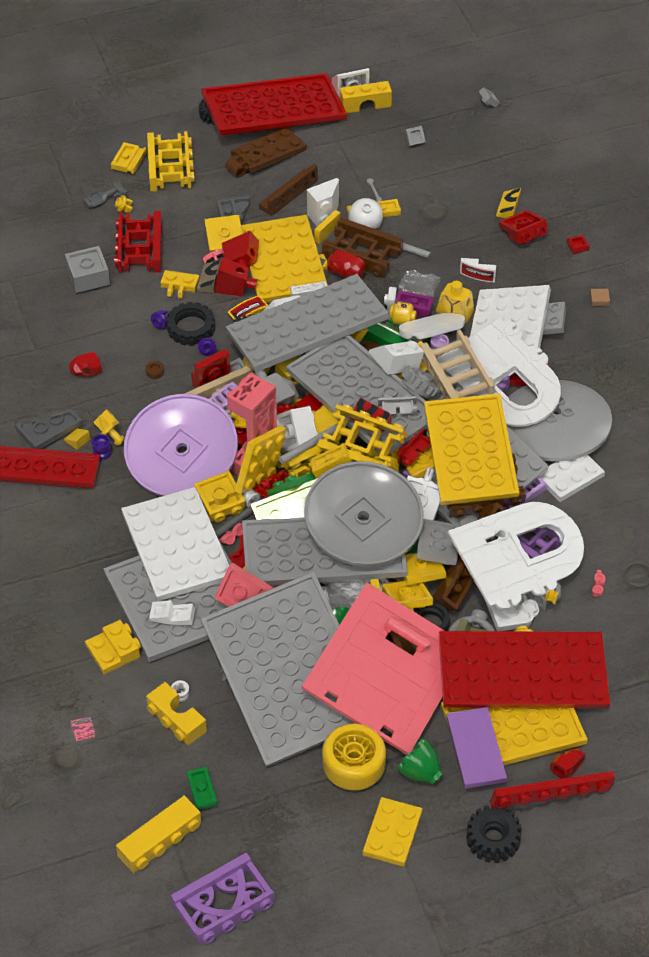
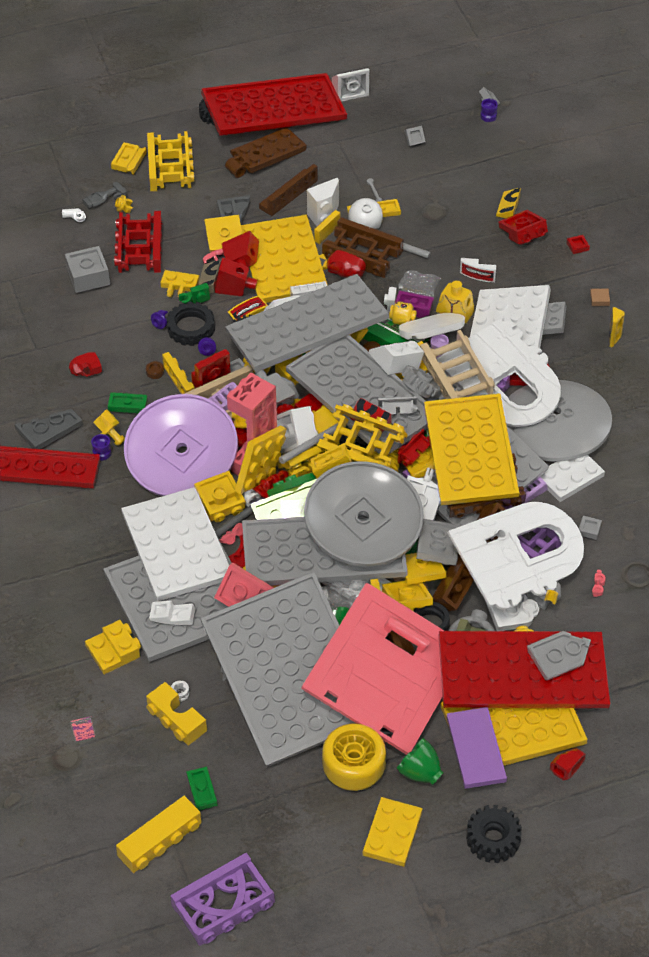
yellow slope [64,428,91,450] -> none
yellow arch [340,81,392,113] -> none
red plate [489,771,615,808] -> none
none -> white arm [62,208,86,222]
none -> green plate [108,392,148,413]
none -> yellow plate [162,352,195,394]
none -> green plate [178,283,210,304]
none -> dark purple wheel [480,99,498,122]
none -> light grey tile [527,631,591,680]
none -> light grey plate [579,516,602,540]
none -> yellow slope [609,307,625,348]

